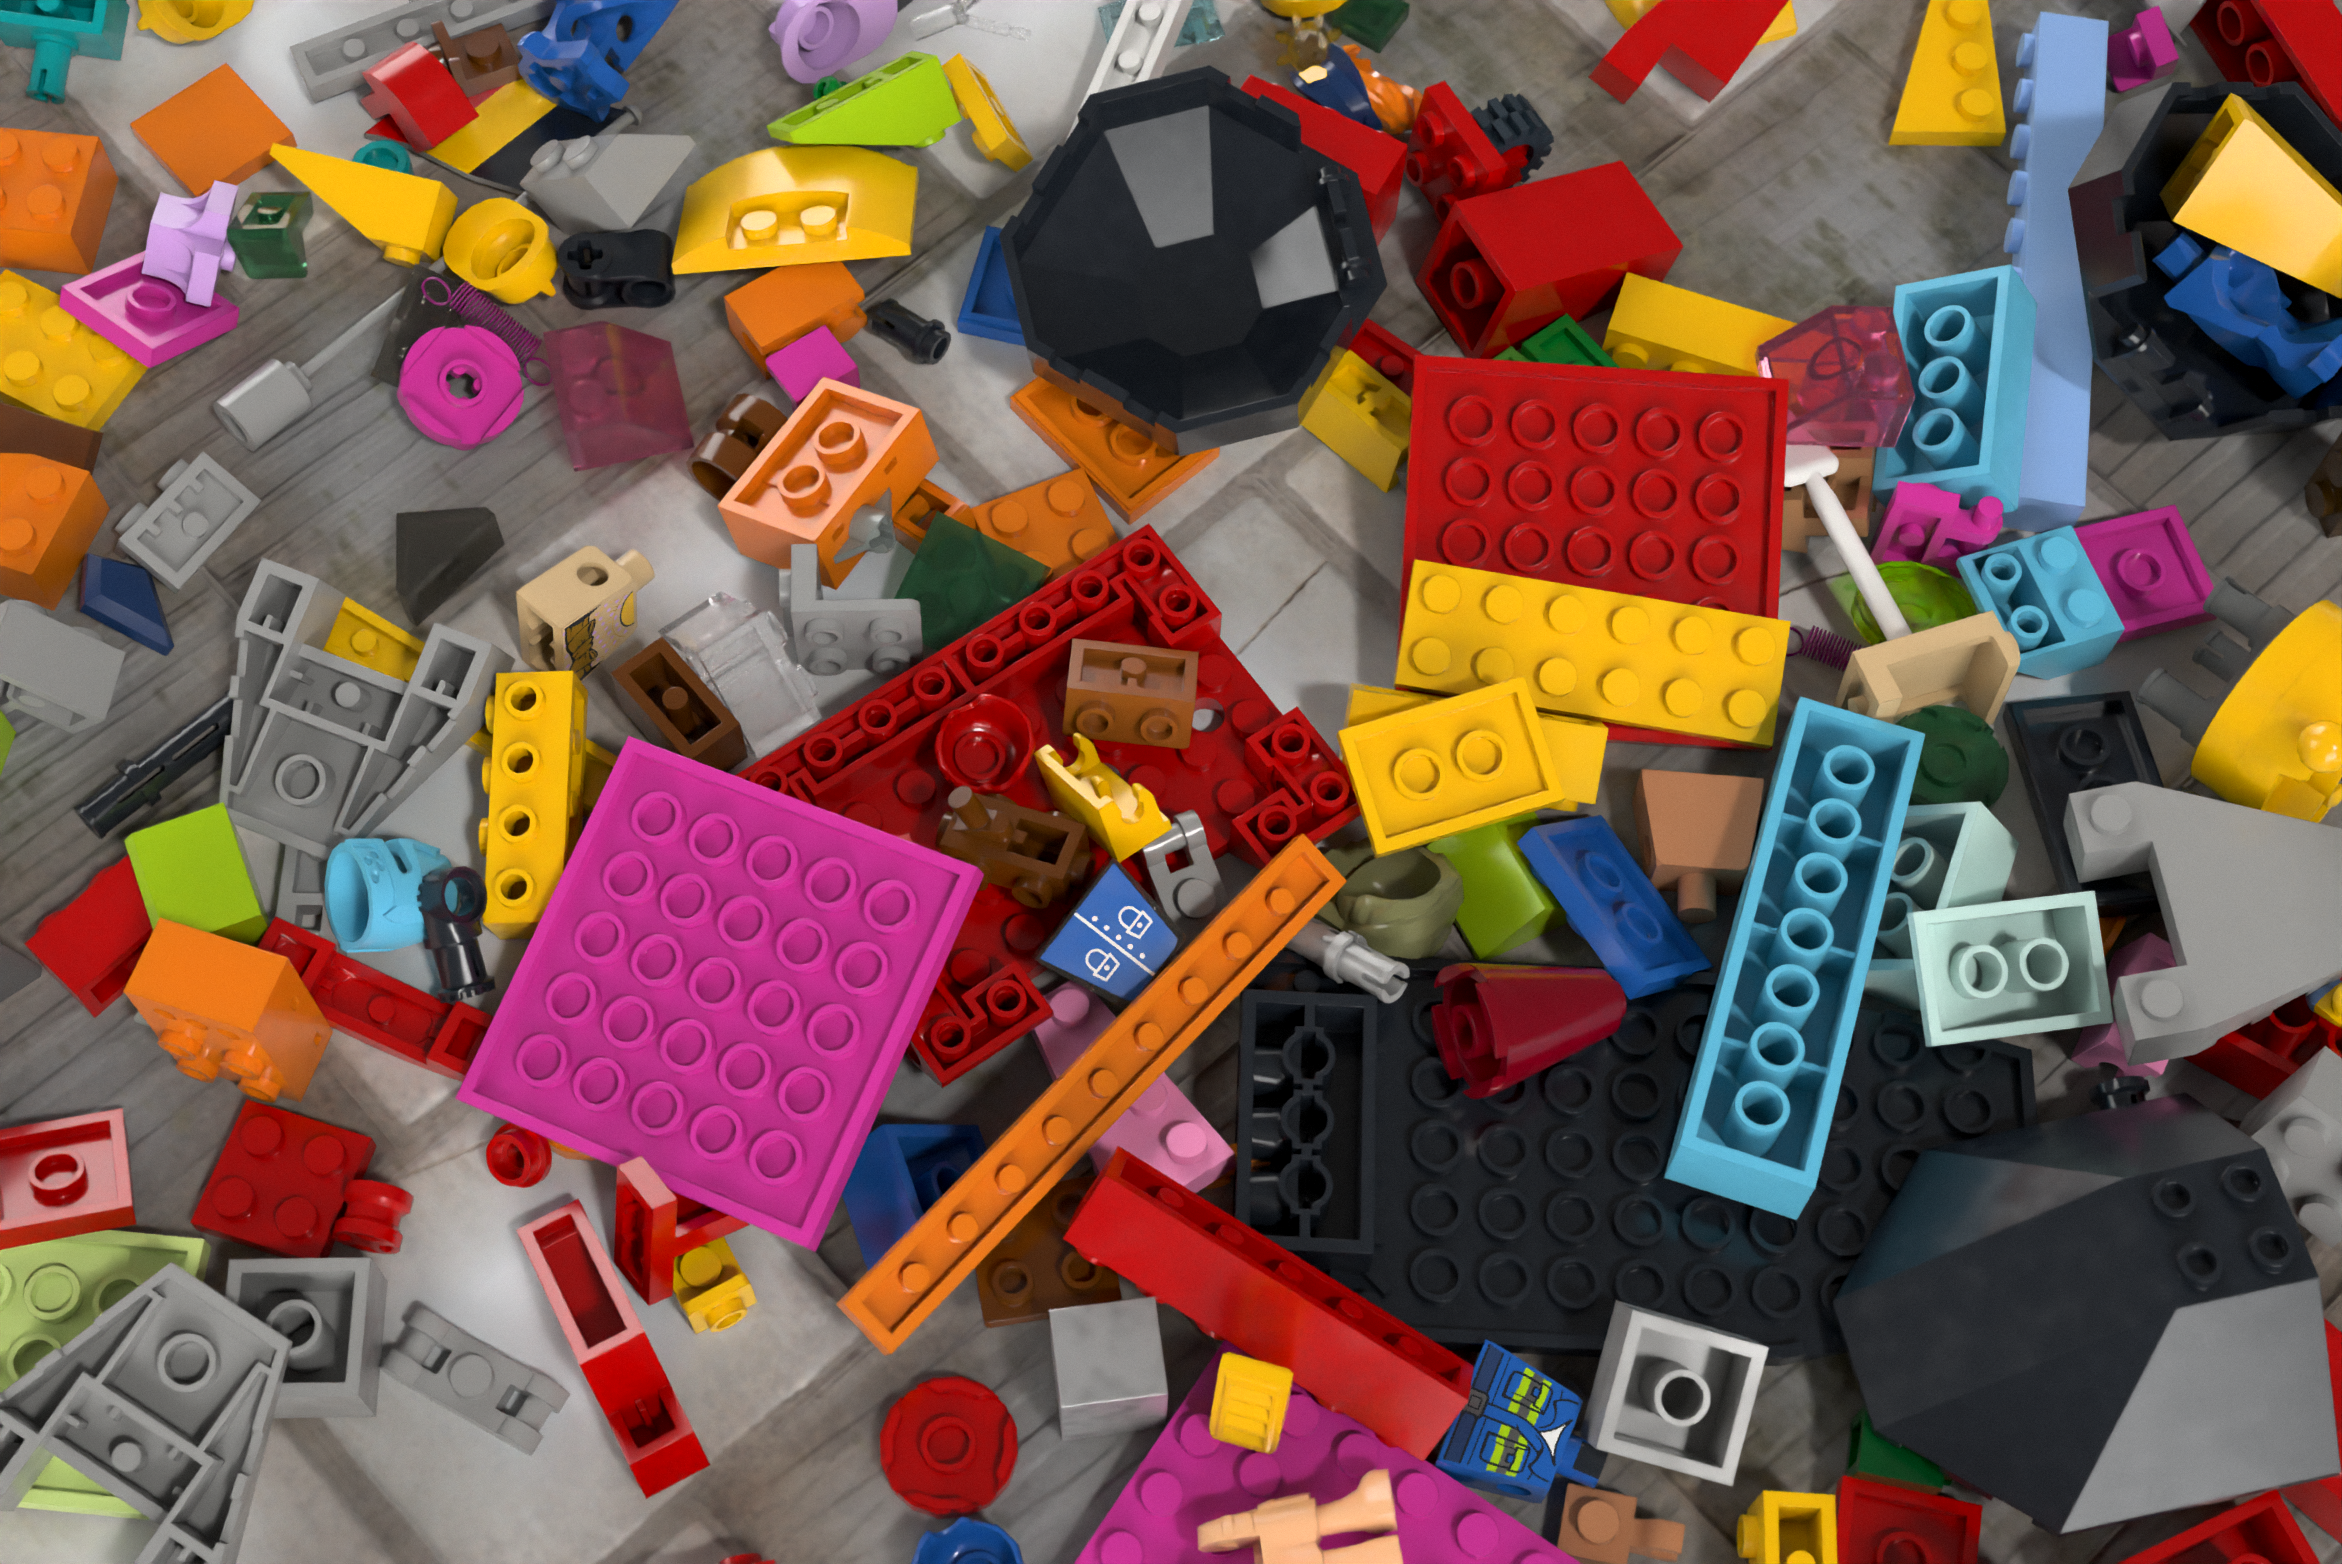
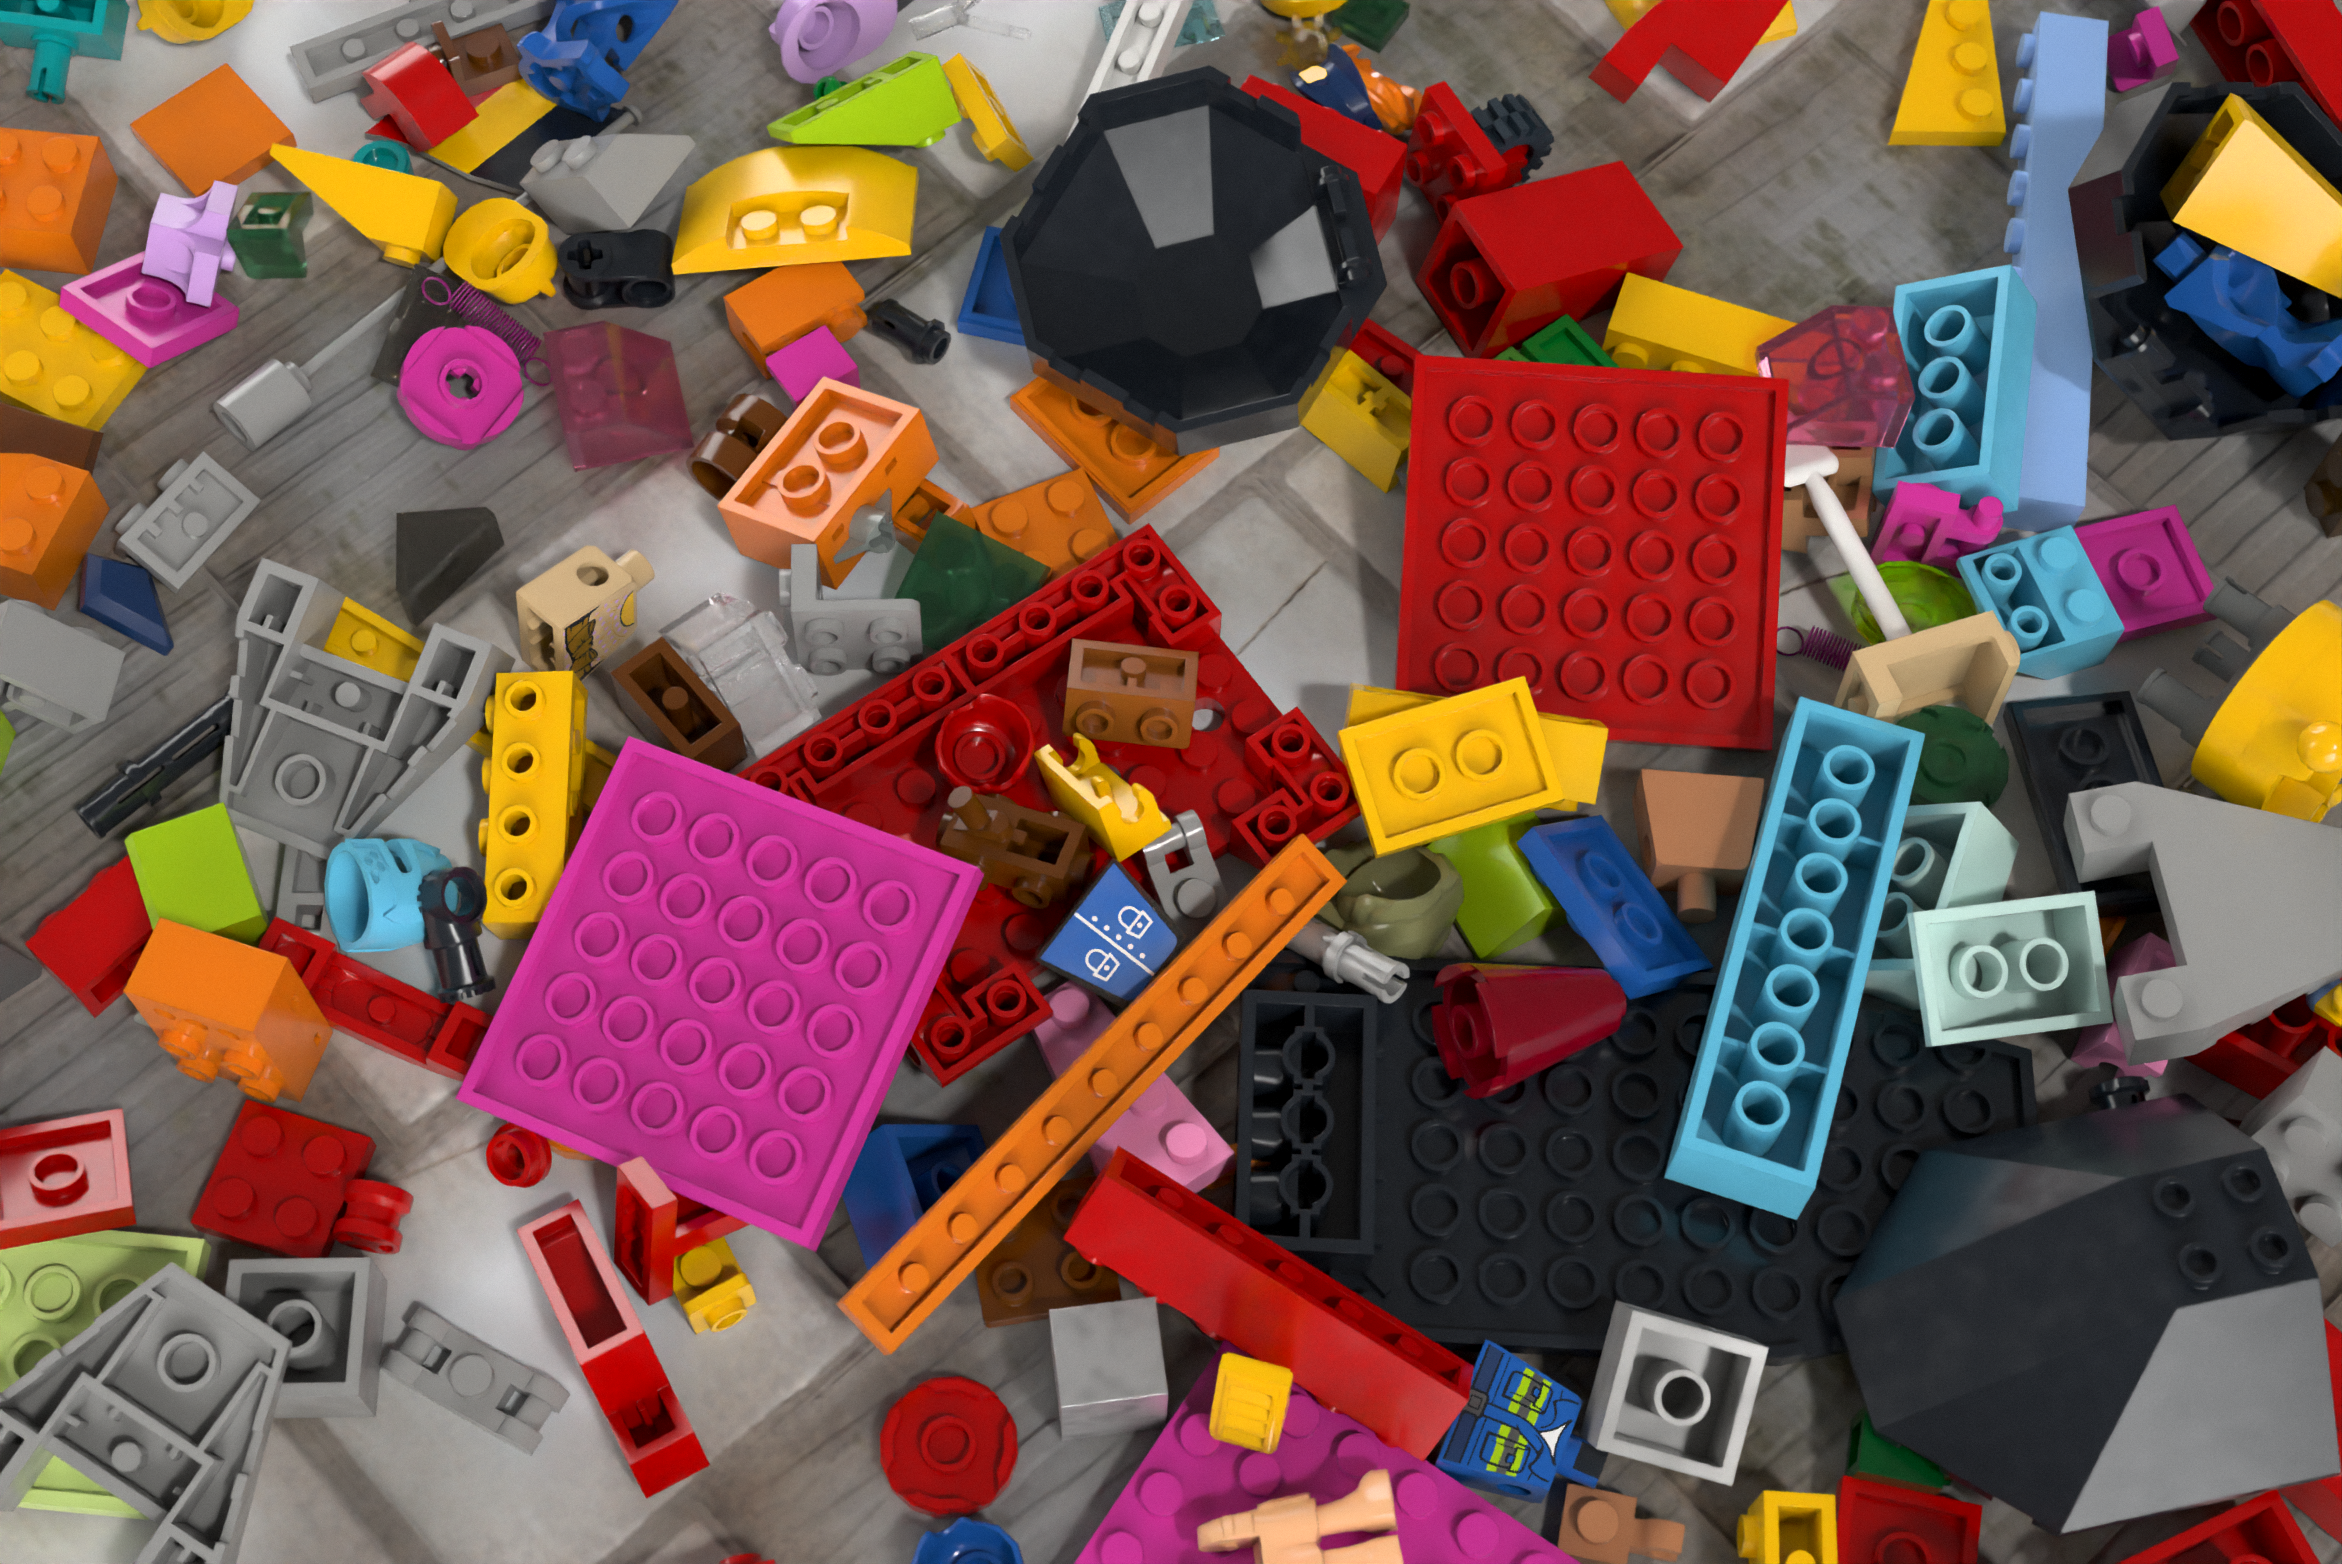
yellow plate [1393,559,1791,749] -> none

